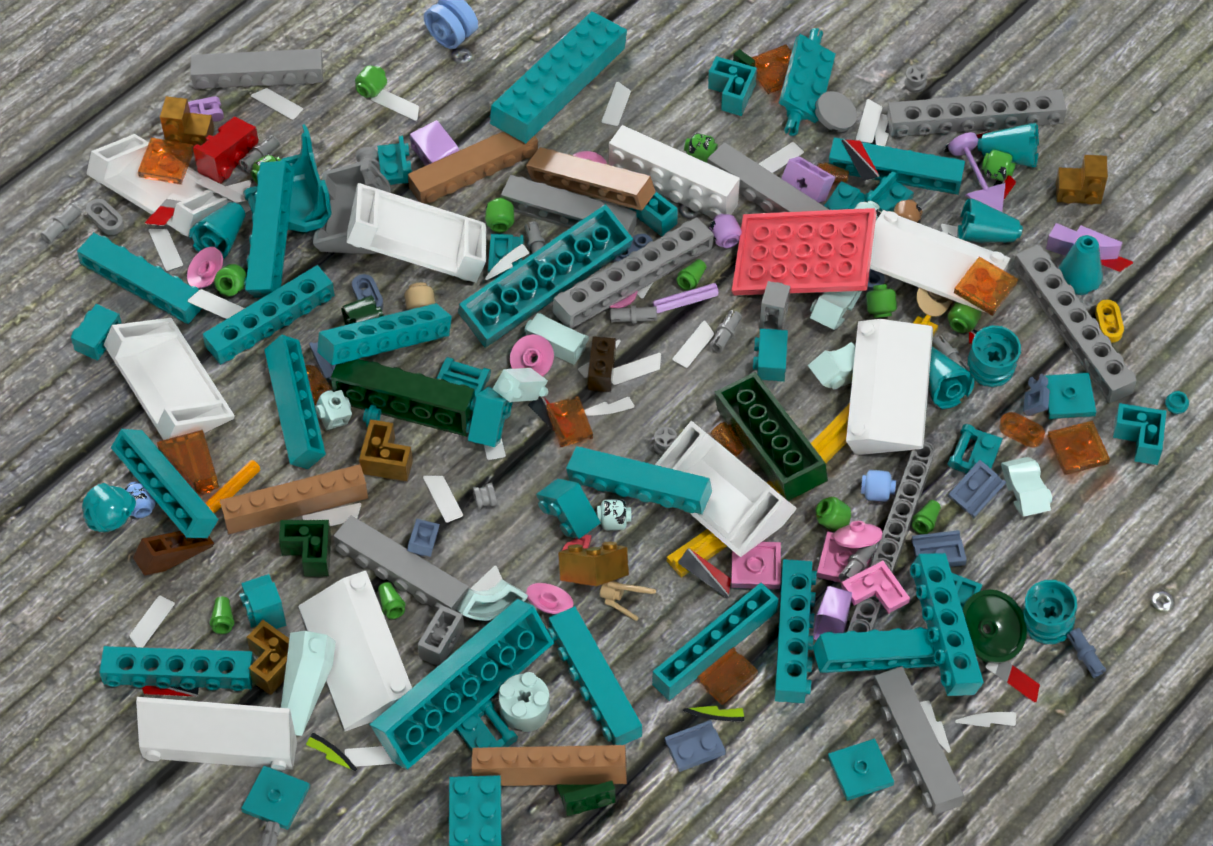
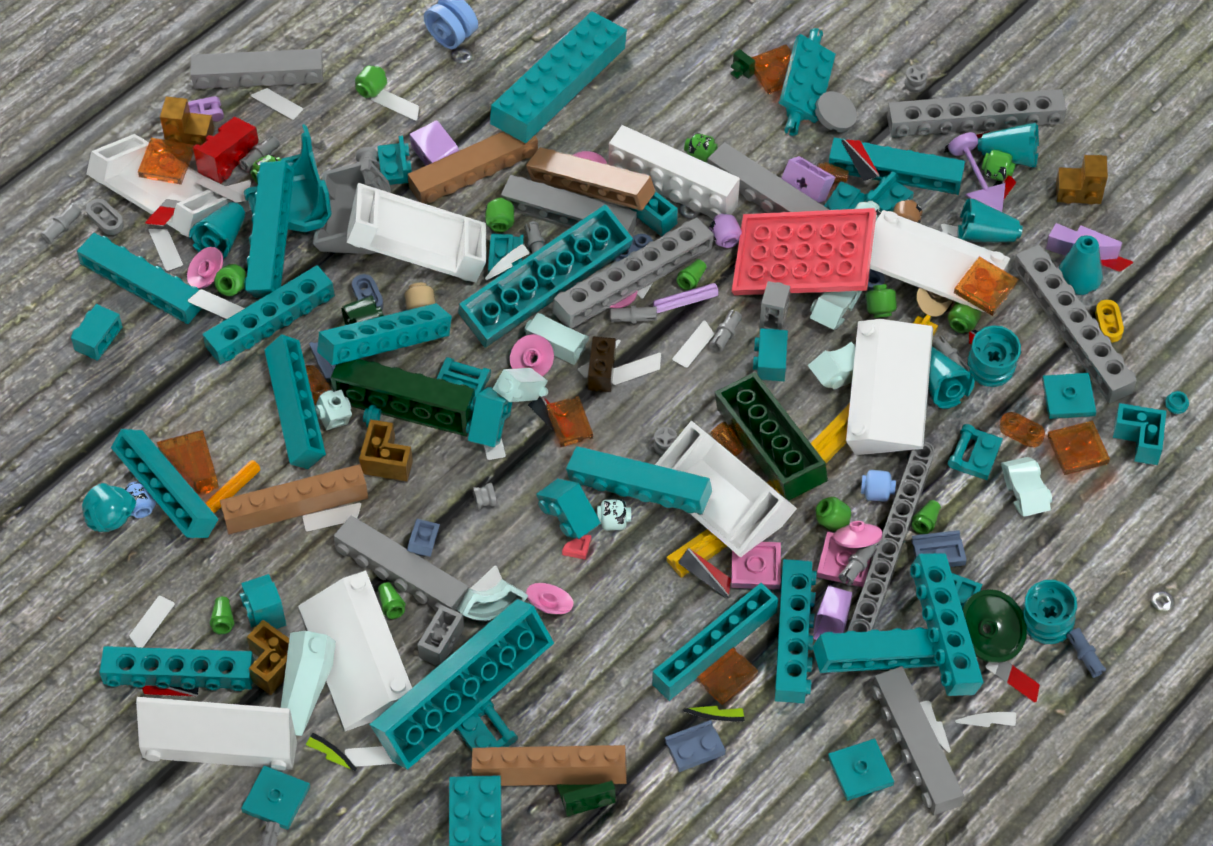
white slope [104,318,235,445] -> none
reddish brown slope [133,531,214,576] -> none
dark green brick [279,520,331,577] -> none
white sticker [423,476,463,523] -> none
light aqua brick [499,672,550,732] -> none
teal brick [547,606,642,745] -> none
pearl gold brick [558,542,629,586] -> none
white sticker [577,397,635,416] -> none
tan plant [600,581,656,621] -> none
white sticker [602,82,631,126] -> none
teal brick [708,56,757,116] -> none
white sticker [759,142,804,173] -> none
bright pink plate [841,561,910,614] -> none
white sticker [856,99,882,143] -> none
white sticker [875,114,889,146] -> none
sand blue plate [948,460,1006,519] -> none
sand blue plate [1023,374,1050,416] -> none

